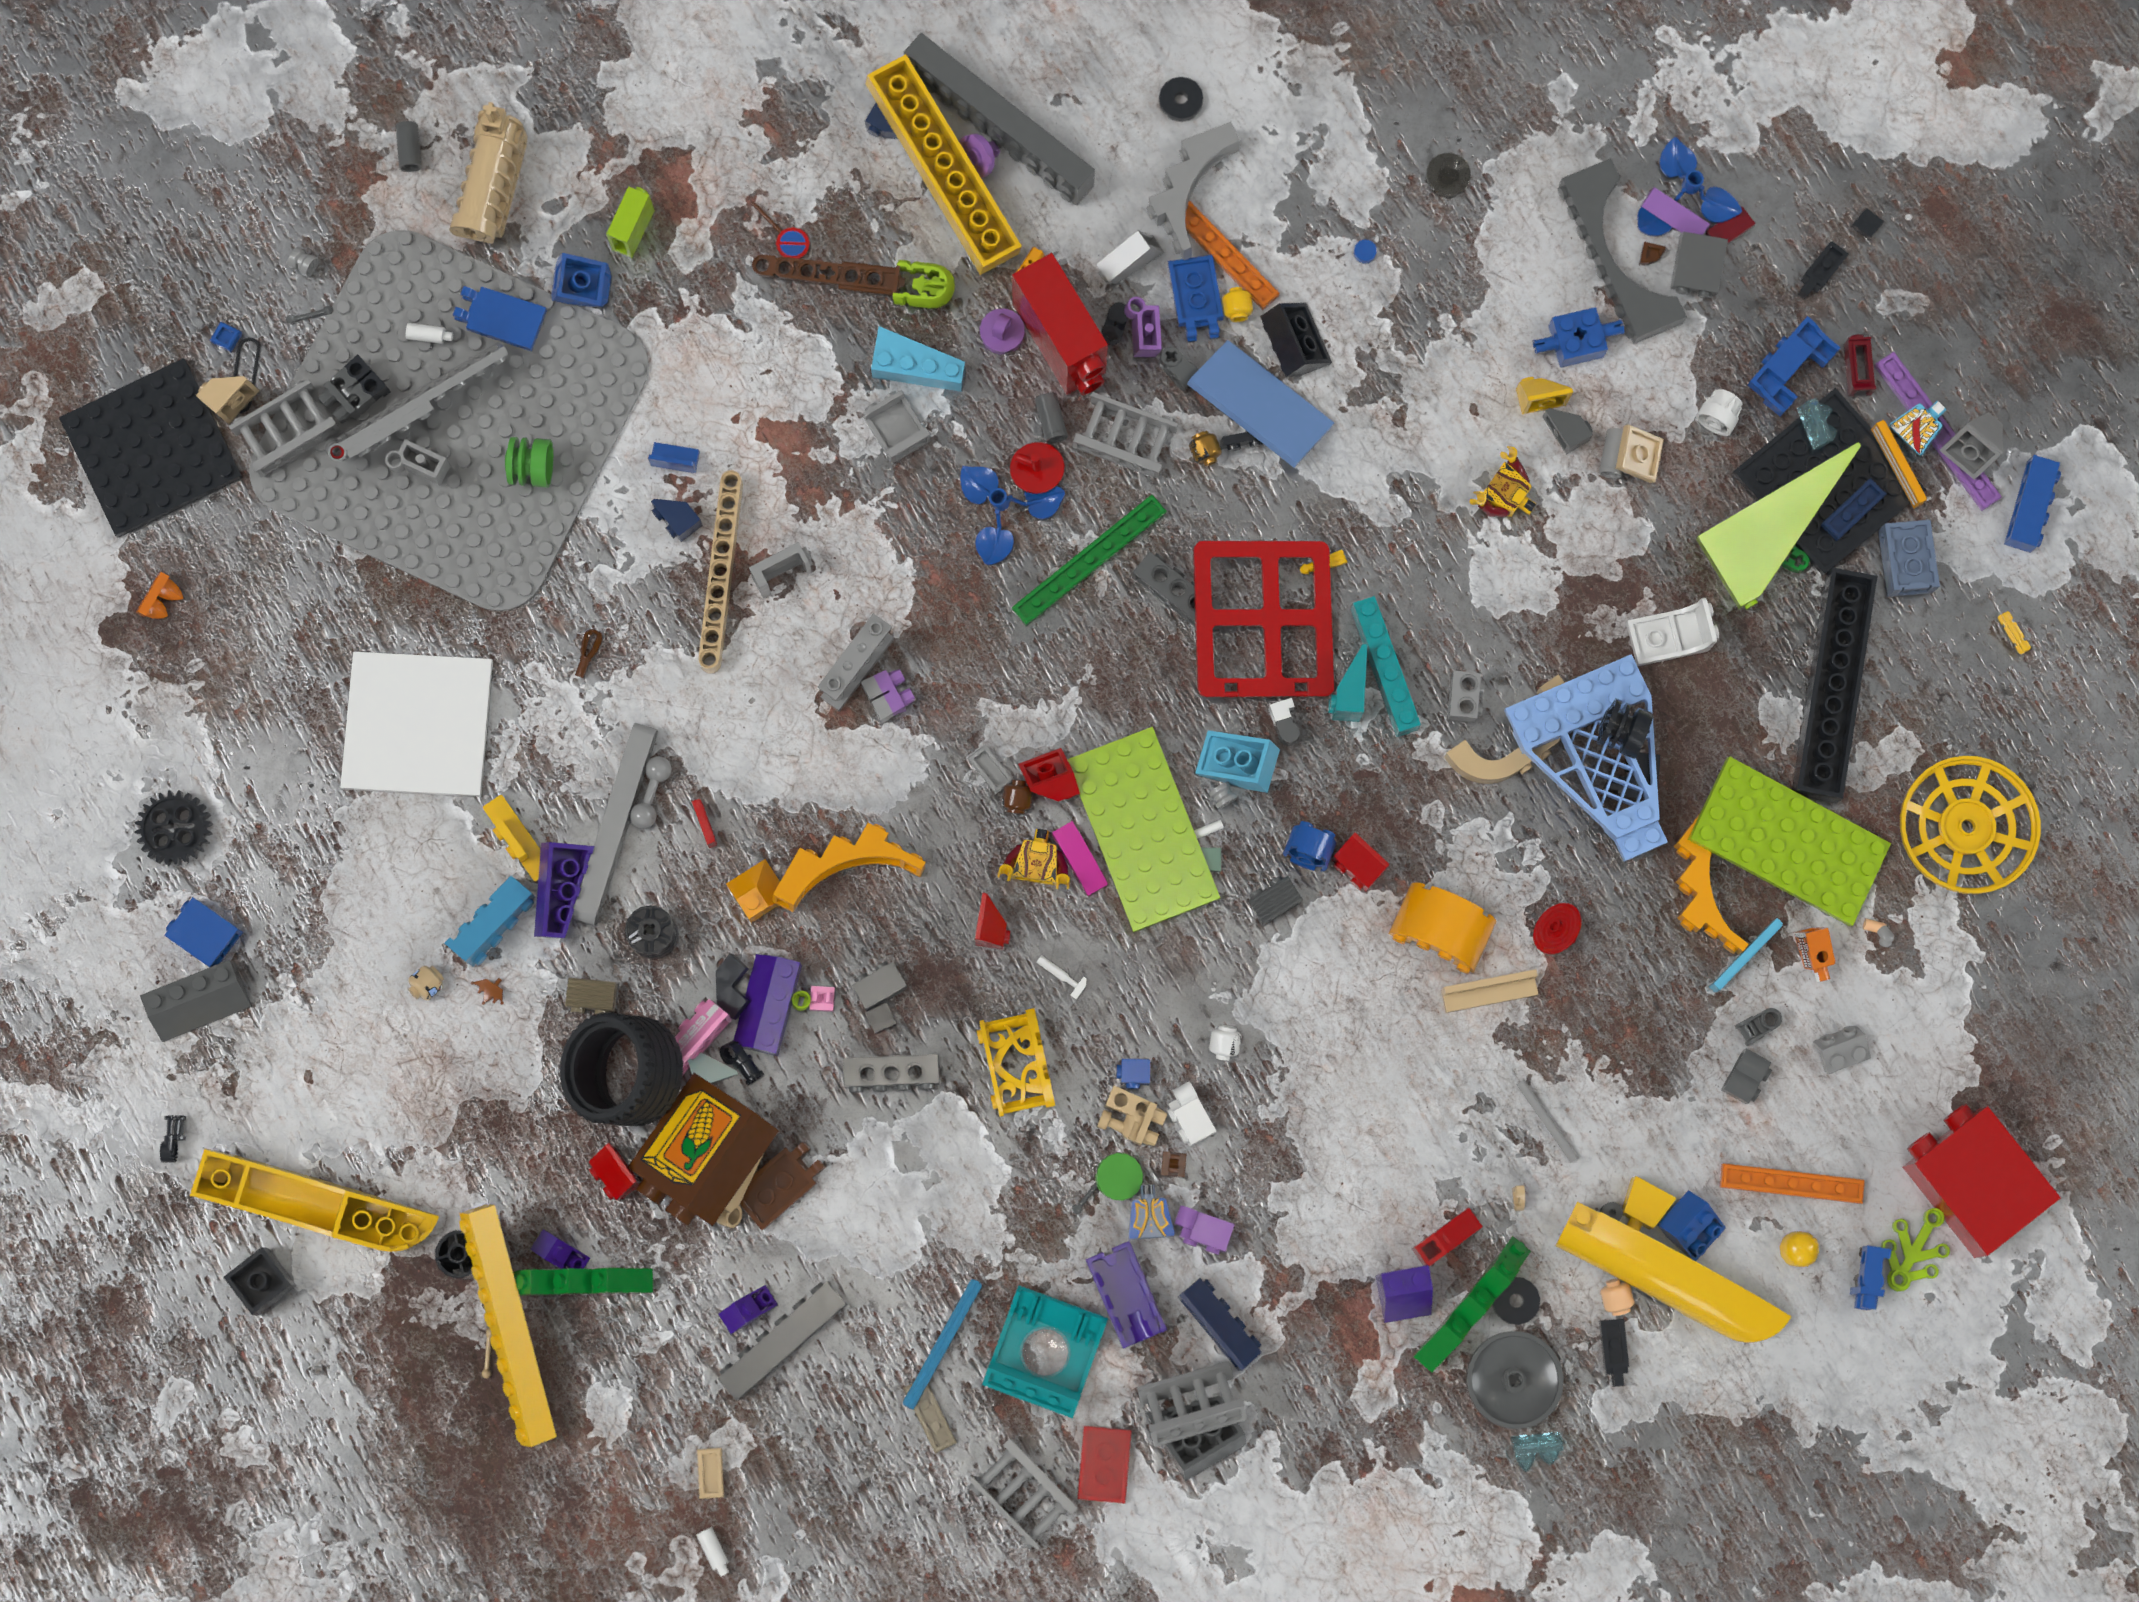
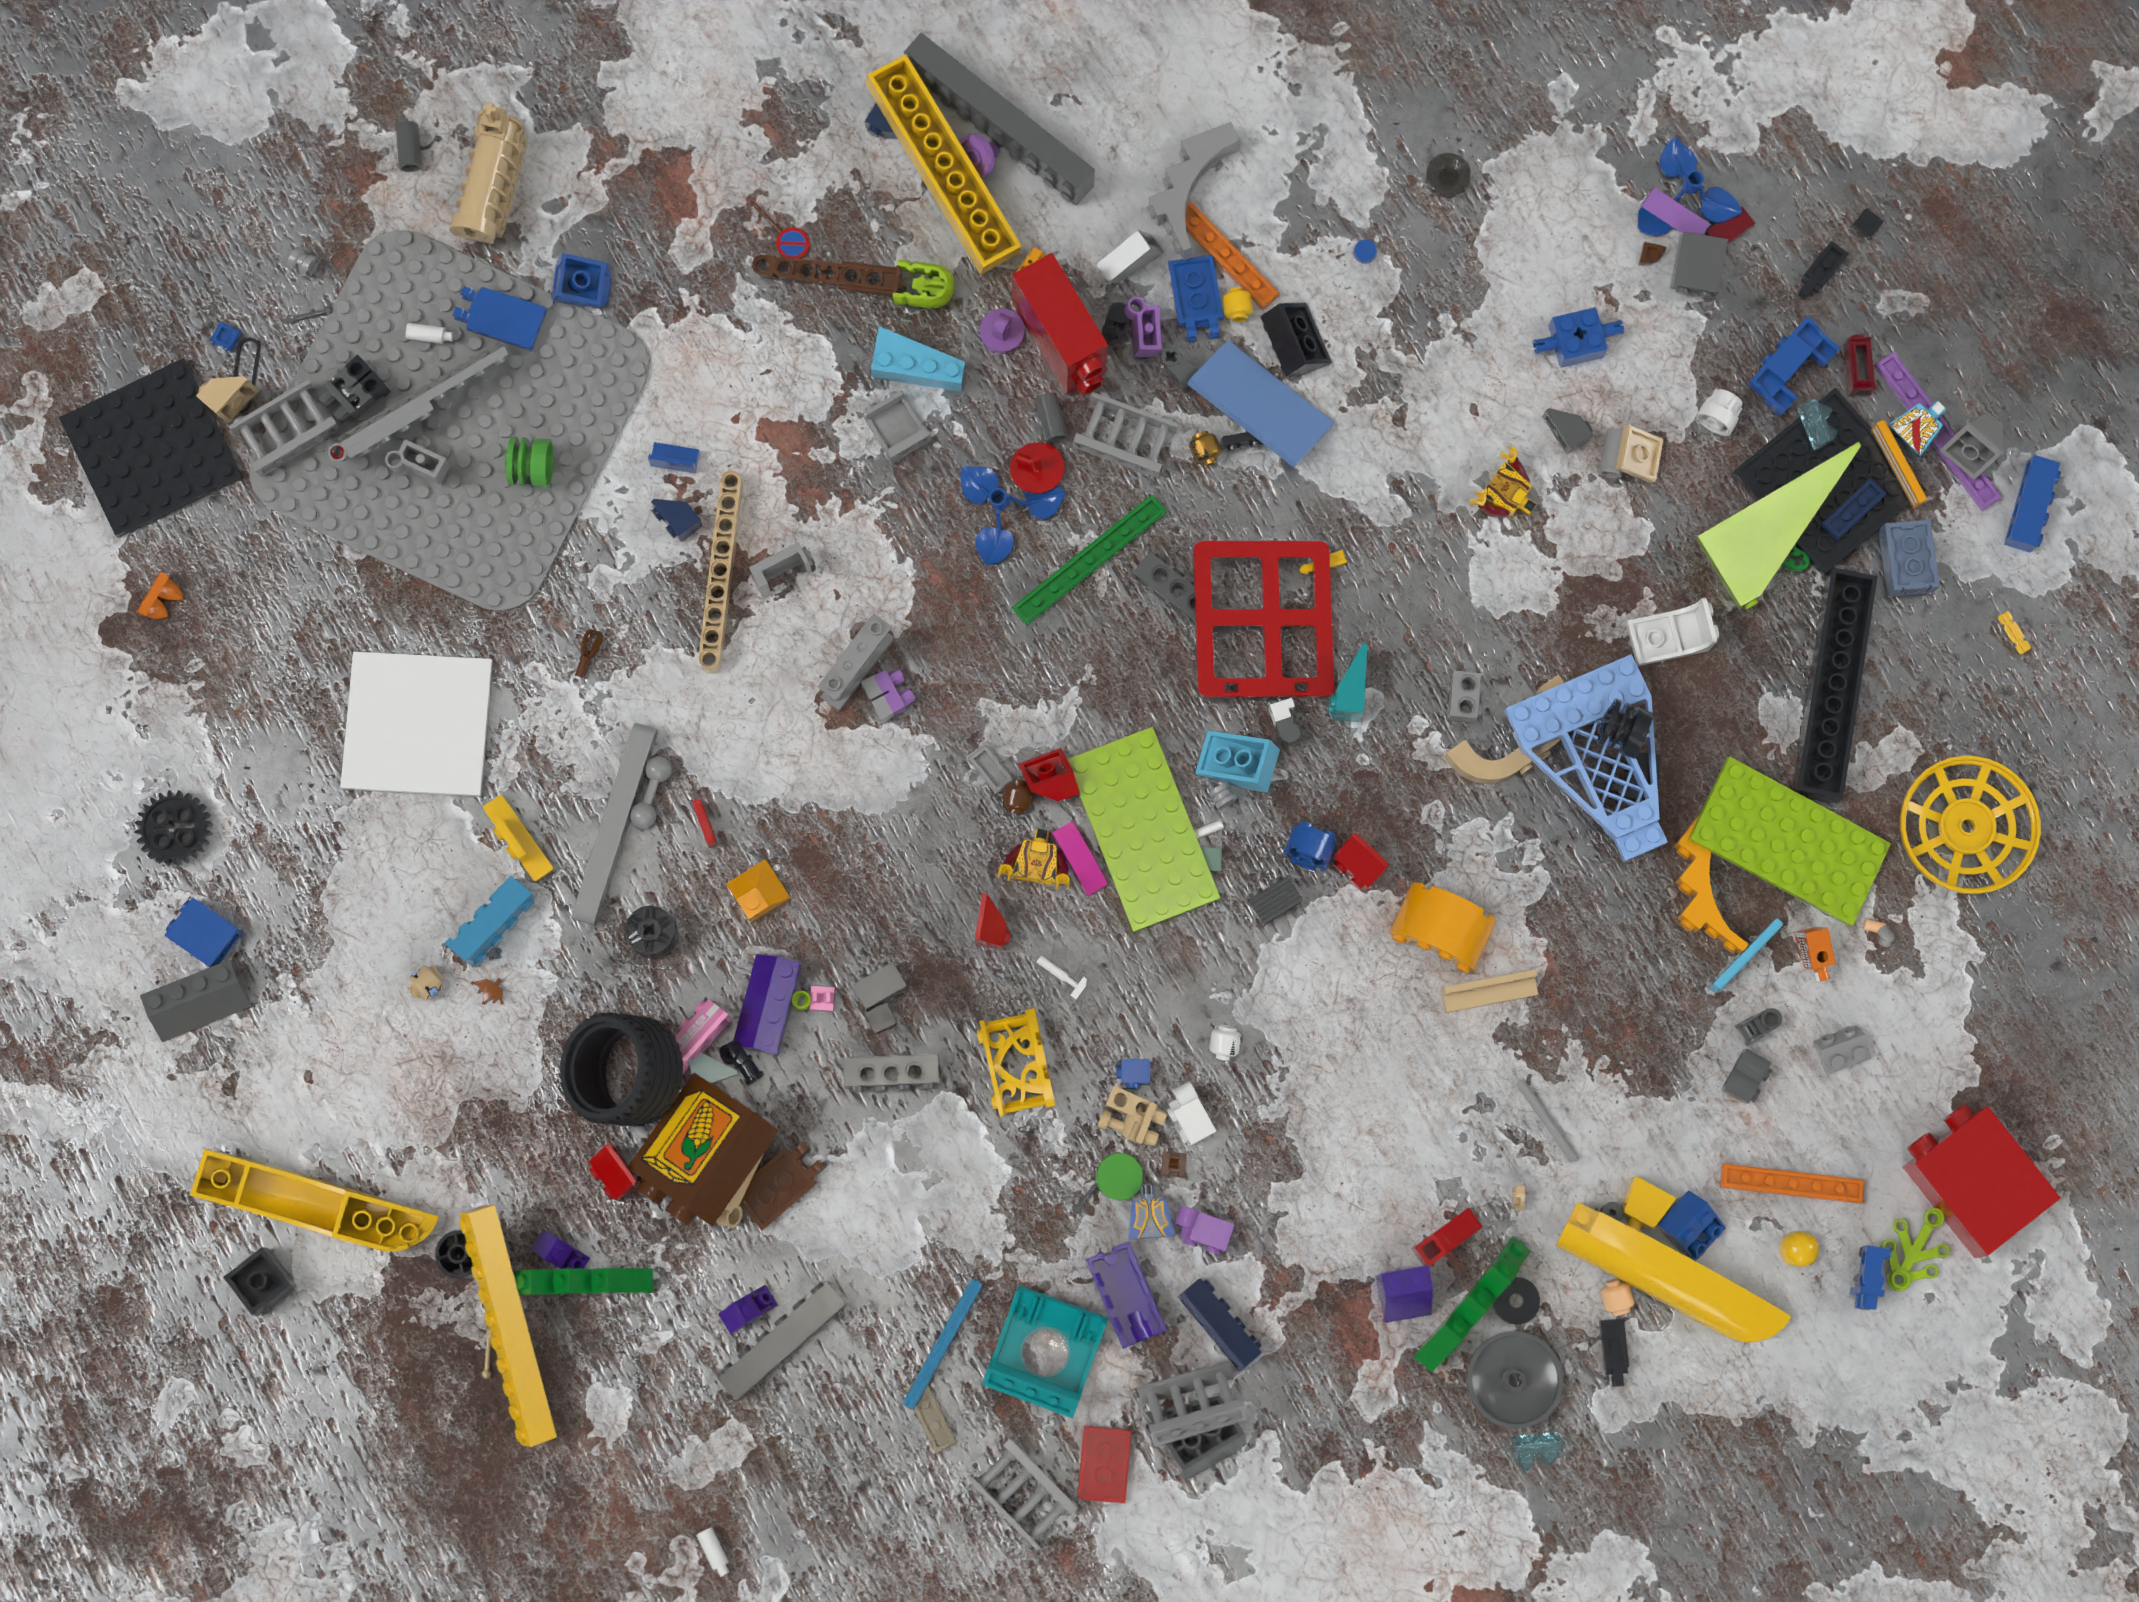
black connector [160,1115,187,1163] -> none
dark purple wedge [534,842,595,939] -> none
dark tan brick [565,978,618,1015] -> none
lime brick [606,186,654,258] -> none
tan tile [697,1448,724,1499] -> none
black tile [716,953,750,1020] -> none
light orange arch [772,823,926,912] -> none
black tile [1158,77,1203,122] -> none
teal brick [1350,596,1421,737] -> none
yellow slope [1516,377,1573,415] -> none
red shield [1533,903,1582,955] -> none
dark grey arch [1558,158,1687,344] -> none

